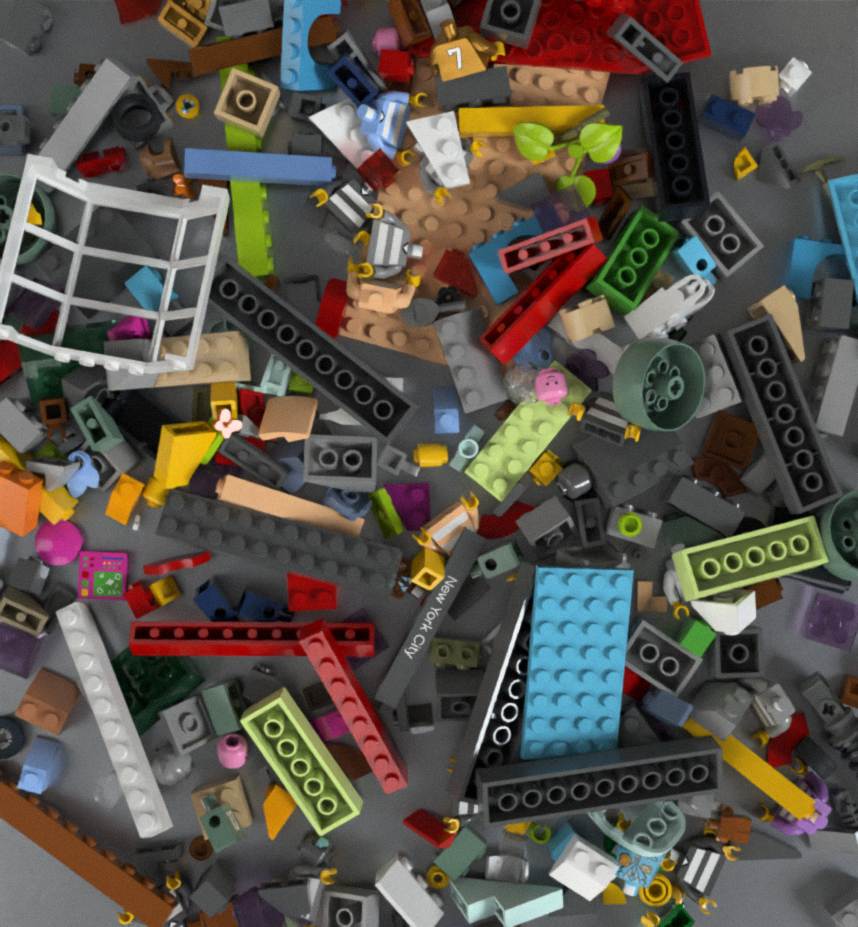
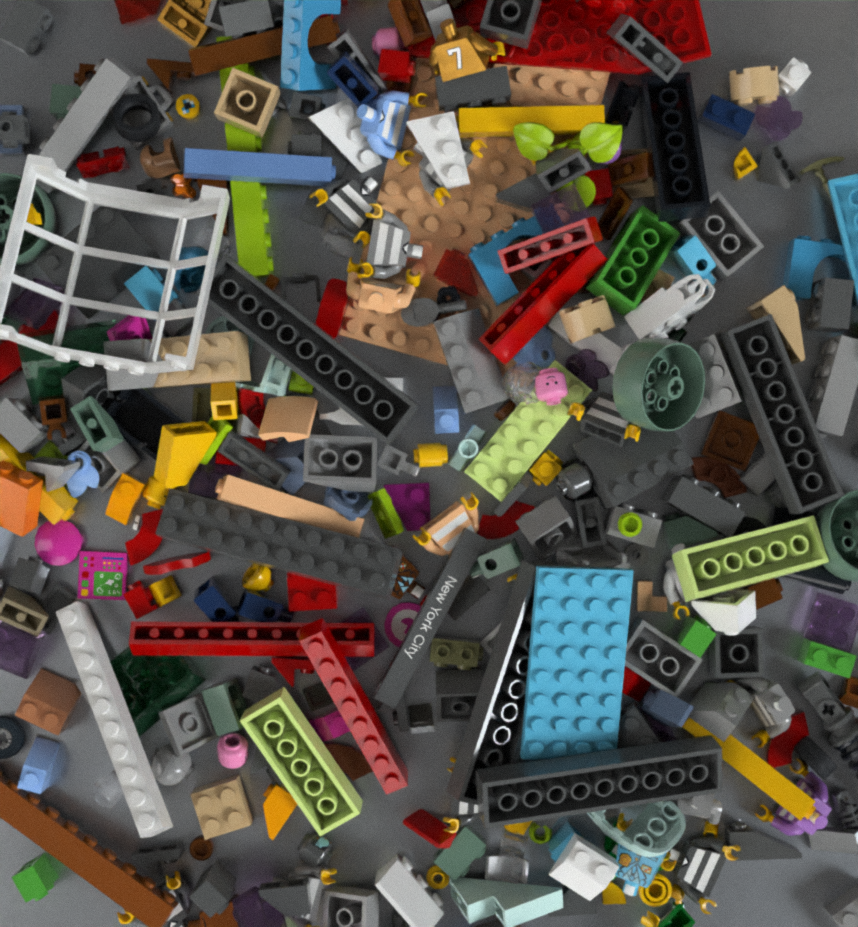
sand green torso [200,793,247,854] -> none
piece [212,407,243,438] -> none
clear red brick [356,148,399,192] -> none
yellow brick [411,547,445,591] -> none
olive piece [556,107,609,143] -> none
dark orange piece [708,804,752,844] -> none
none -> bright green brick [11,852,59,902]
none -> red tile [125,509,163,566]
none -> dark azure cylinder [174,246,218,293]
none -> yellow brick [242,564,274,592]
none -> red slope [271,656,315,687]
none -> tile [384,601,421,647]
none -> dark grey slope [535,149,592,194]
none -> black hinge [605,80,641,133]
none -> bright green brick [797,638,857,678]

